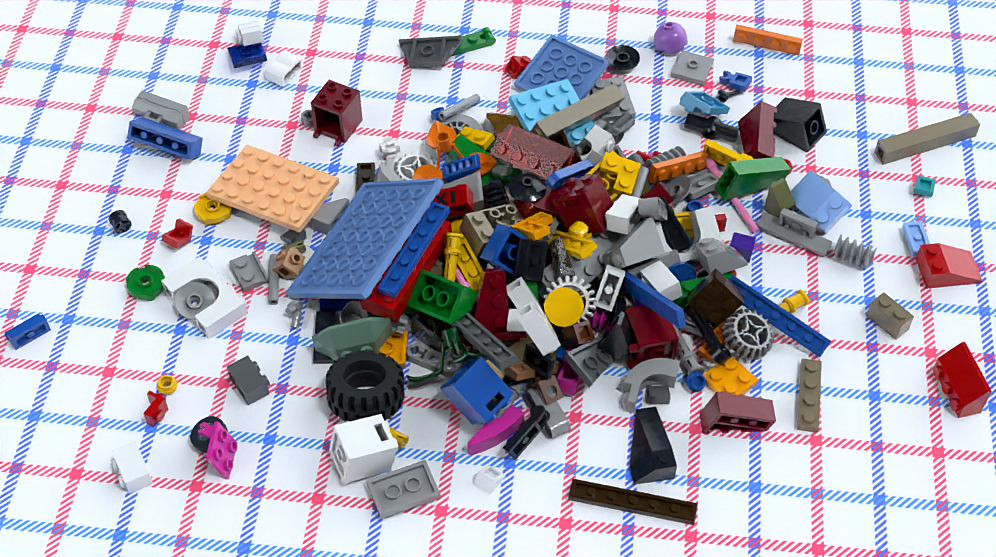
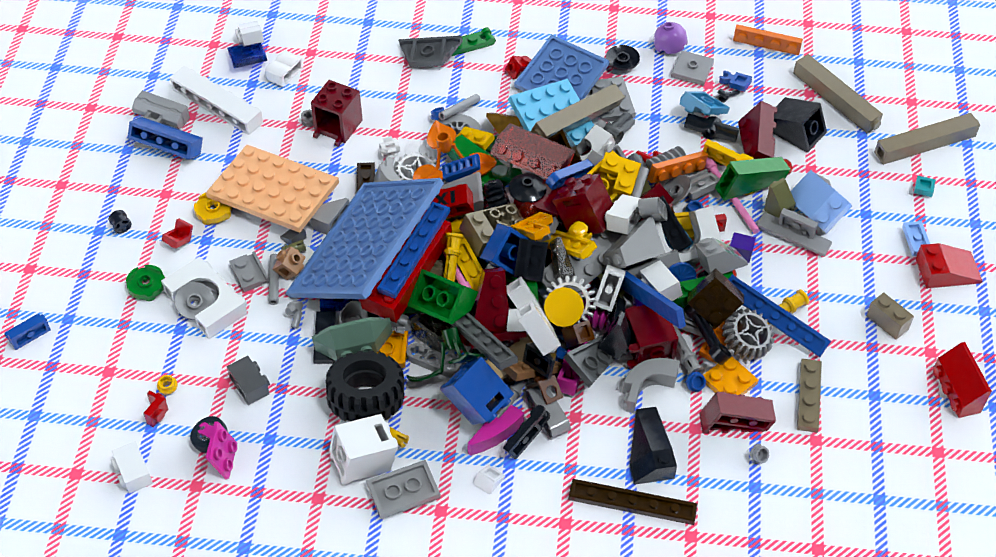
dark grey slope [648,386,671,404] -> none
light grey piece [834,234,877,269] -> none
none -> white brick [169,66,263,135]
none -> light grey plate [750,444,769,464]
none -> dark tan brick [793,54,883,133]

